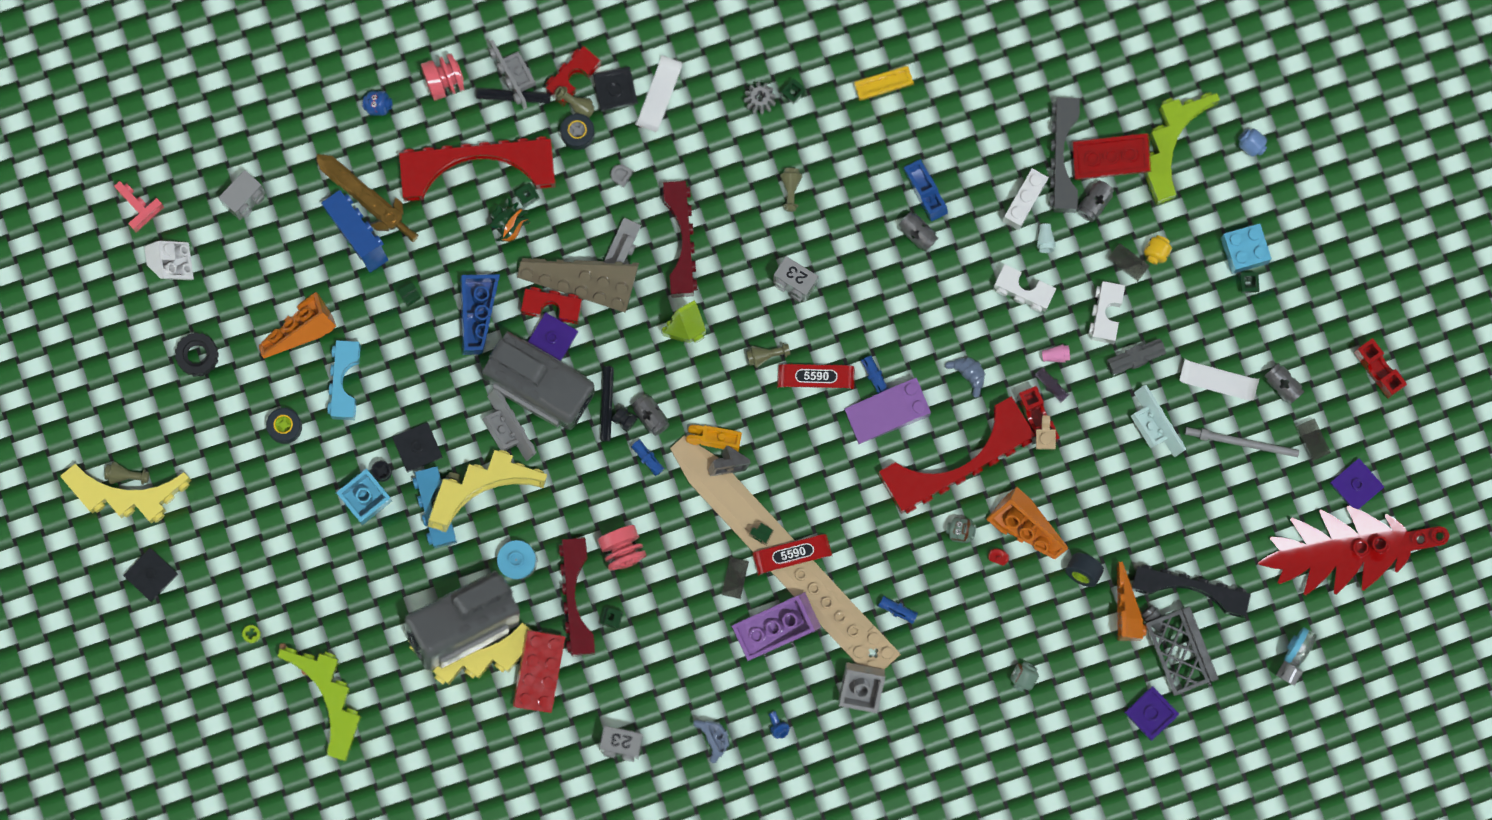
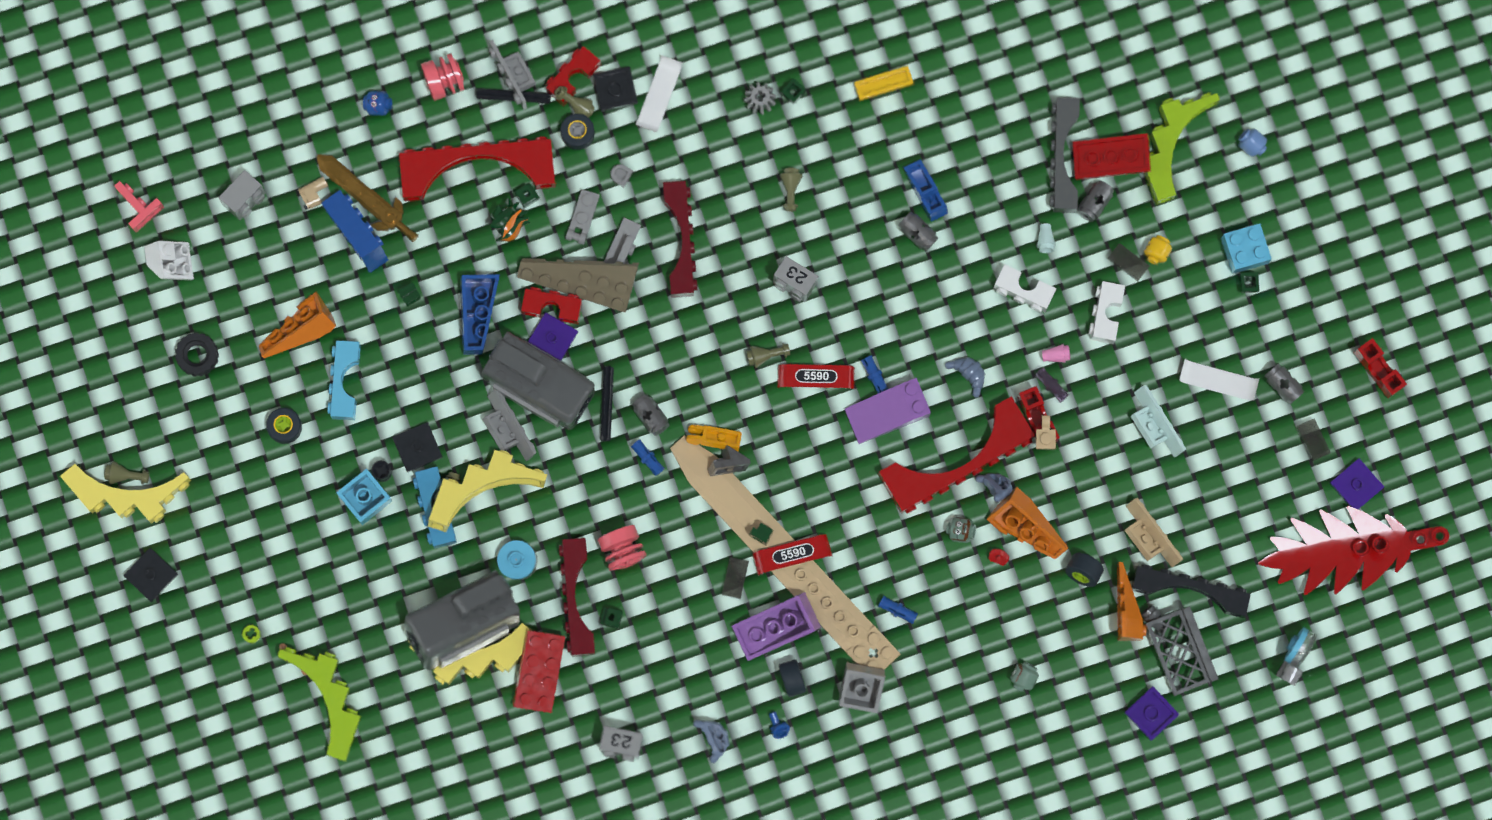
black wheel [612,406,638,432] -> none
lime wedge [661,300,706,343] -> none
white arch [1002,169,1049,230] -> none
dark grey piece [1107,339,1166,376] -> none
light grey bar [1185,427,1299,458] -> none
none -> tan piece [298,177,328,210]
none -> light grey plate [566,190,600,245]
none -> black wheel [779,659,806,697]
none -> sand blue piece [975,474,1012,502]
none -> tan bracket [1124,498,1183,567]

